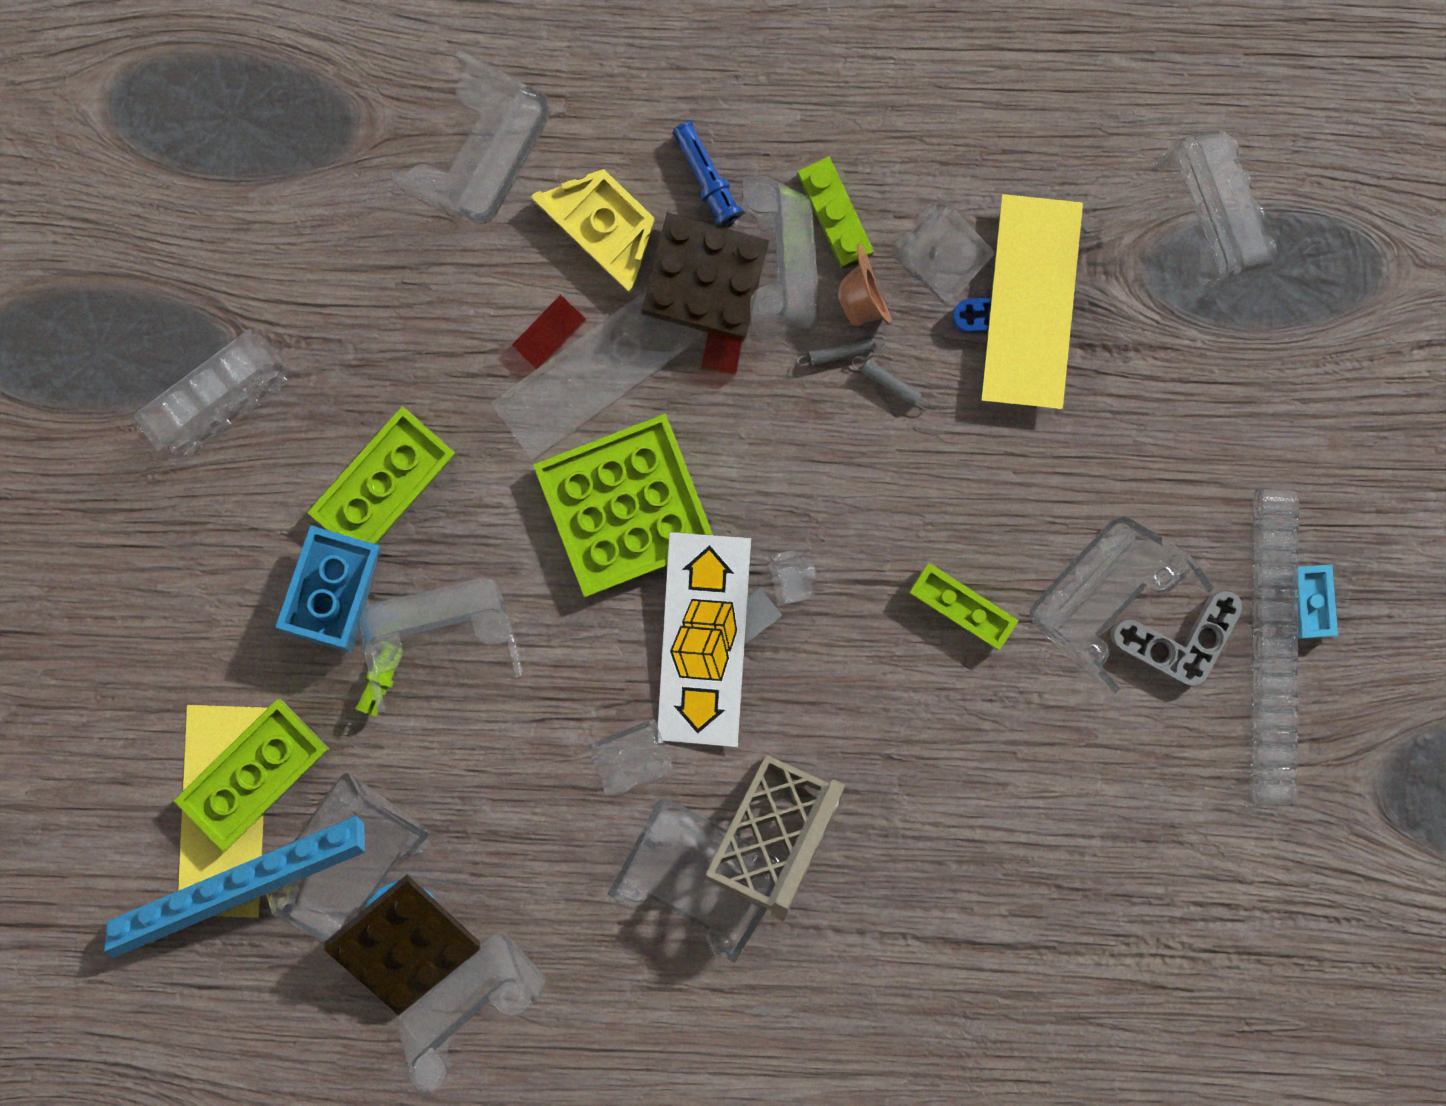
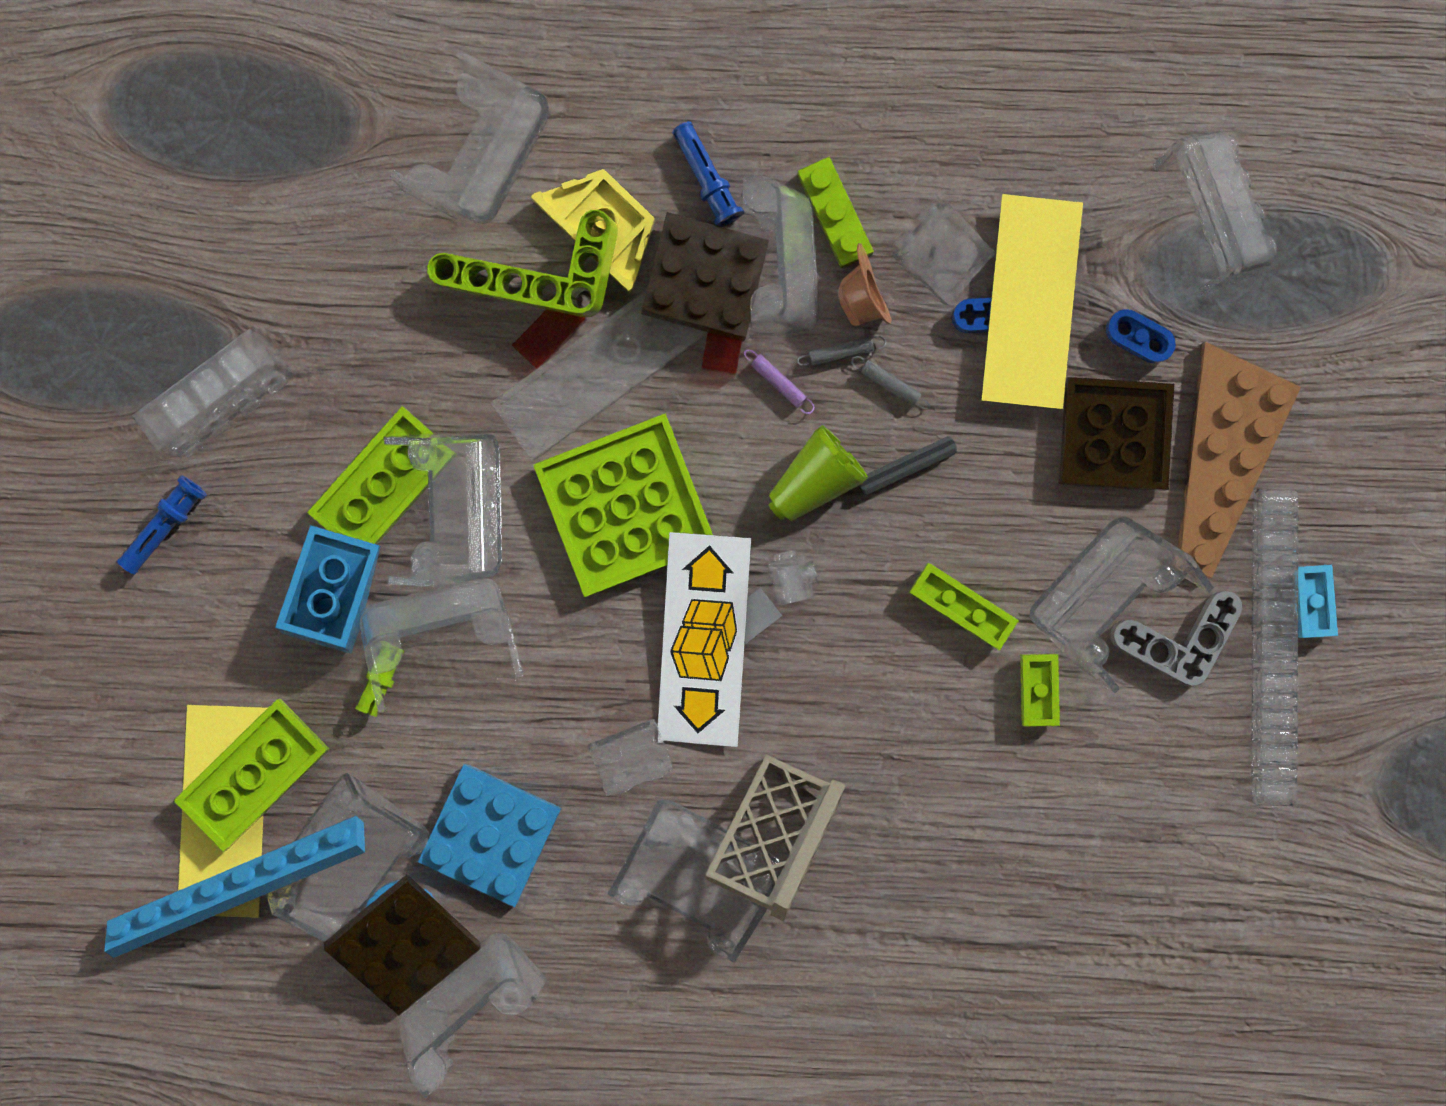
none -> blue pin [117,475,207,575]
none -> clear windscreen [384,434,502,588]
none -> dark azure plate [418,763,561,907]
none -> lime beam [427,210,618,317]
none -> lavender piece [744,350,814,414]
none -> lime cone [768,425,868,521]
none -> dark grey axle [859,436,957,495]
none -> lime plate [1020,654,1060,726]
none -> dark brown plate [1059,377,1175,491]
none -> blue plate [1106,309,1176,364]
none -> medium nougat wing [1176,342,1301,579]

